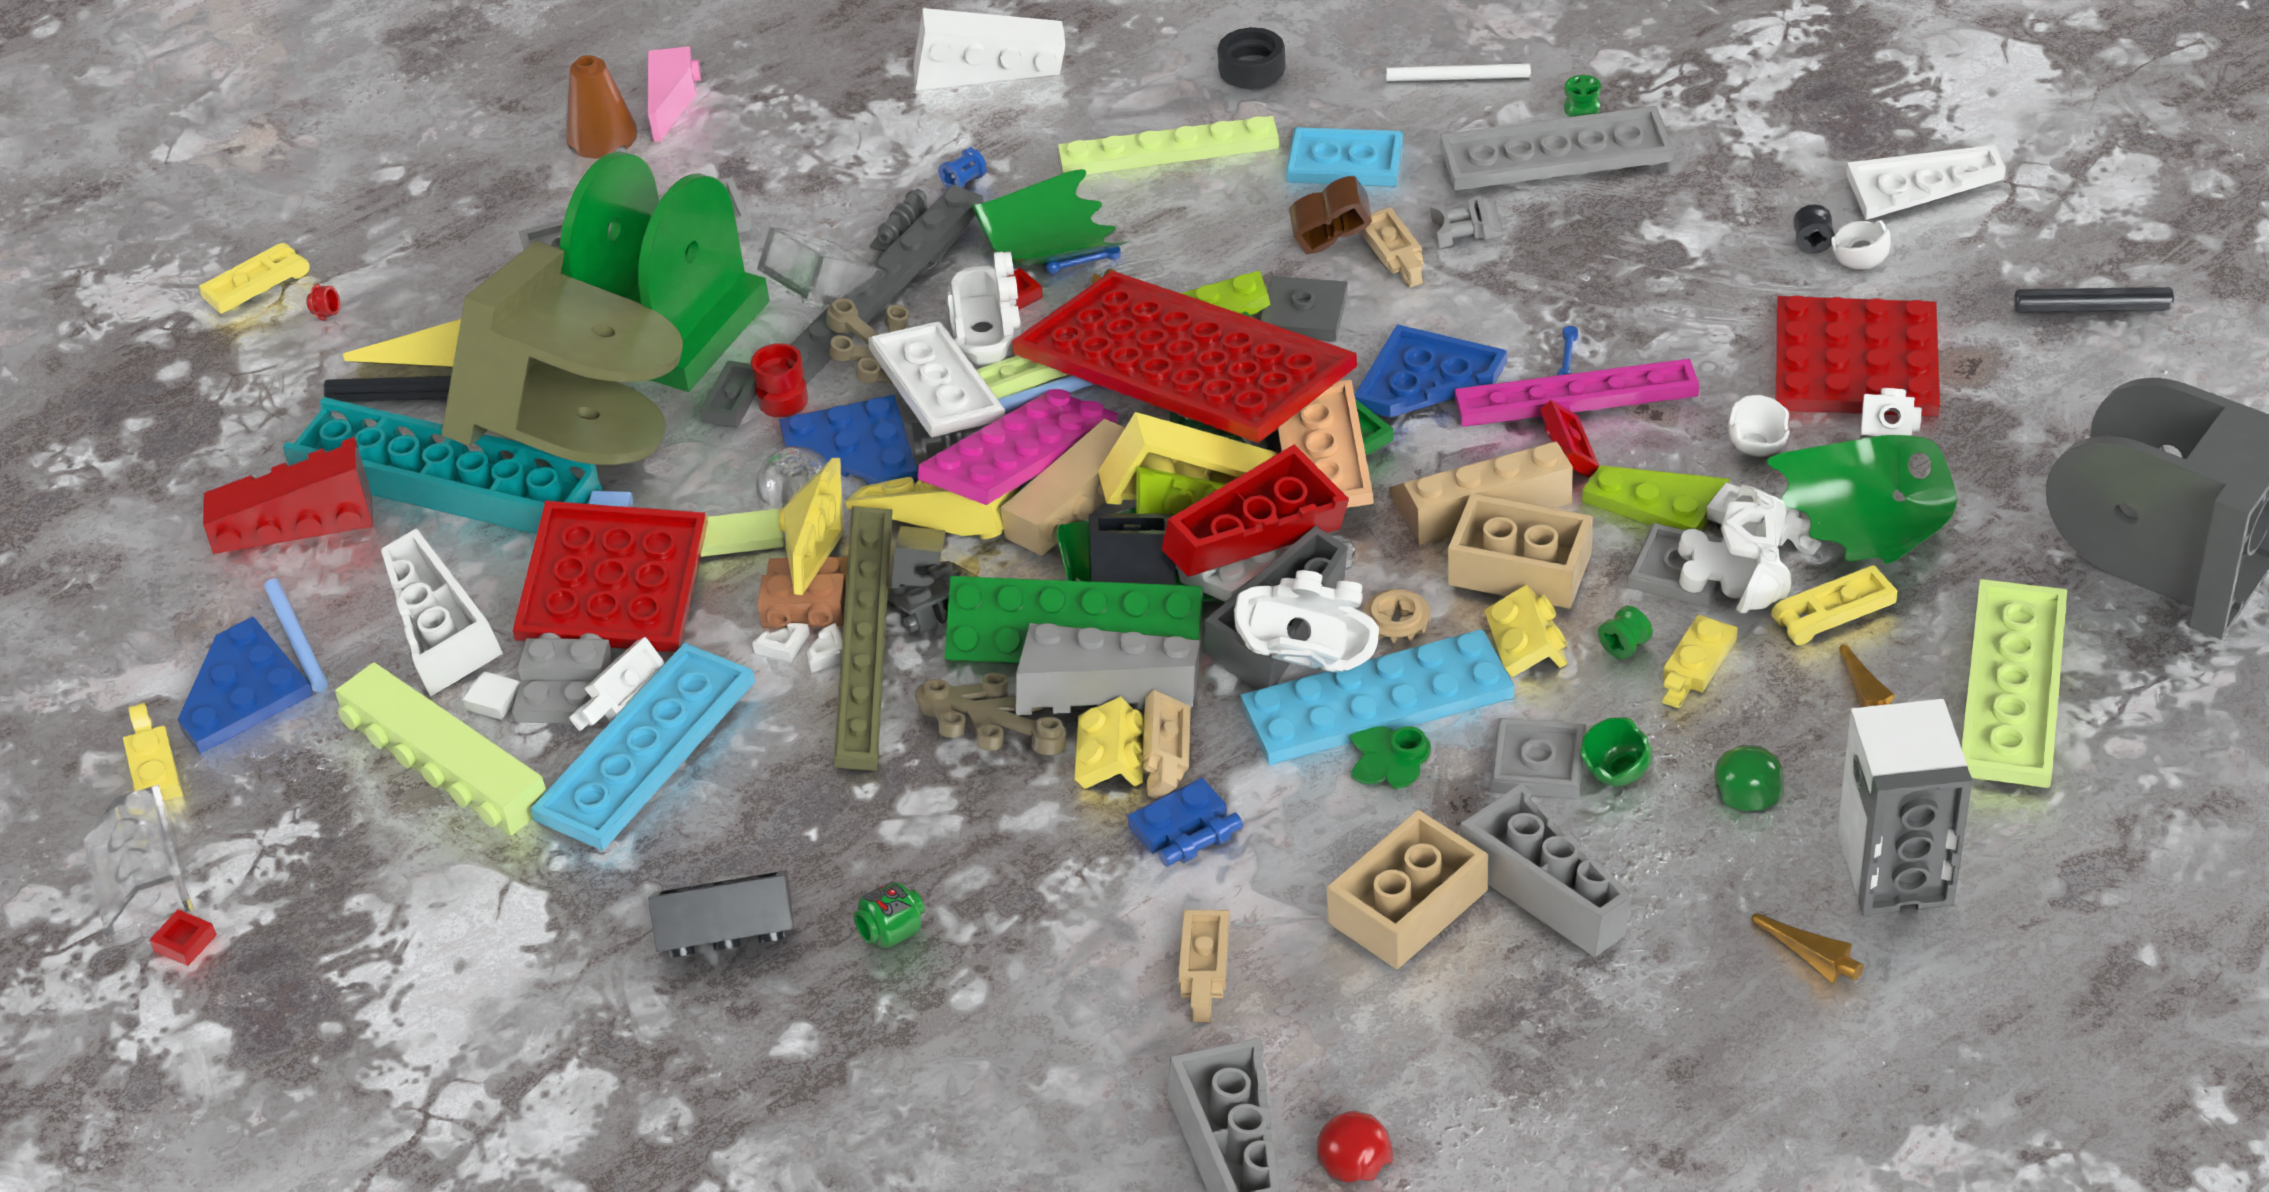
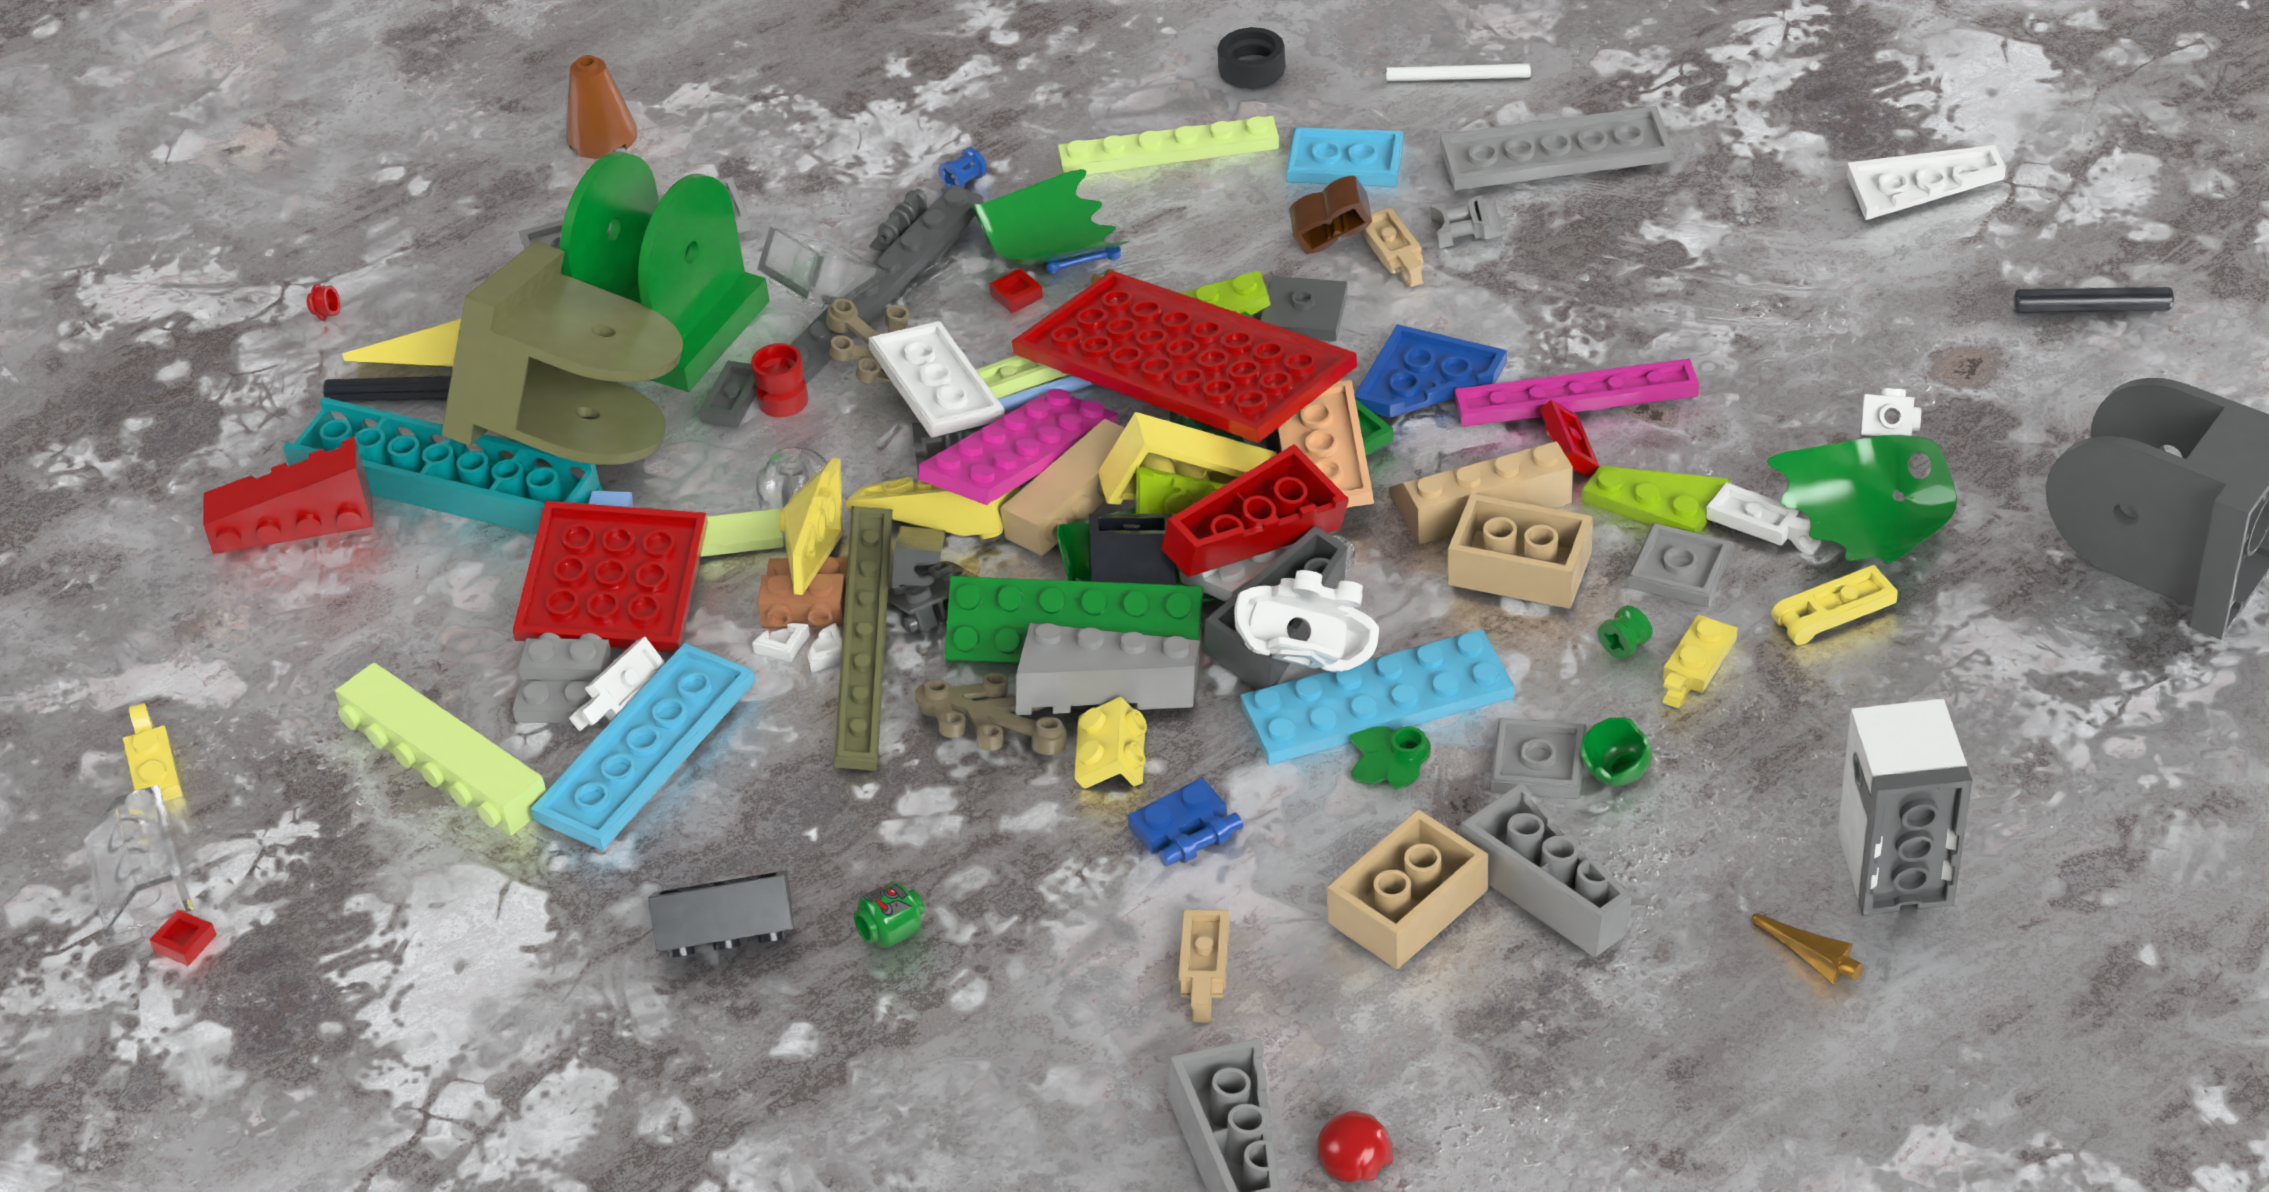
blue plate [177,616,313,754] -> none
light yellow plate [199,243,309,314] -> none
light blue bar [264,579,328,692] -> none
white wedge [381,528,503,697] -> none
white tile [463,671,520,720] -> none
bright pink slope [648,46,701,142] -> none
blue plate [779,395,919,485] -> none
white wedge [913,8,1066,91] -> none
white piece [946,252,1023,369] -> none
tan hinge [1142,689,1191,800] -> none
tan gear [1363,589,1430,644] -> none
light yellow bracket [1484,584,1568,678] -> none
blue hinge [1557,326,1578,376] -> none
green wheel [1564,75,1601,117] -> none
white piece [1678,485,1791,613] -> none
green hair [1714,745,1784,811] -> none
white hair [1727,395,1790,458] -> none
red plate [1775,295,1940,417] -> none
black wheel [1793,204,1835,253] -> none
white hair [1831,220,1891,271] -> none
pearl gold piece [1839,644,1895,707] -> none
yellowish green plate [1961,579,2068,788] -> none

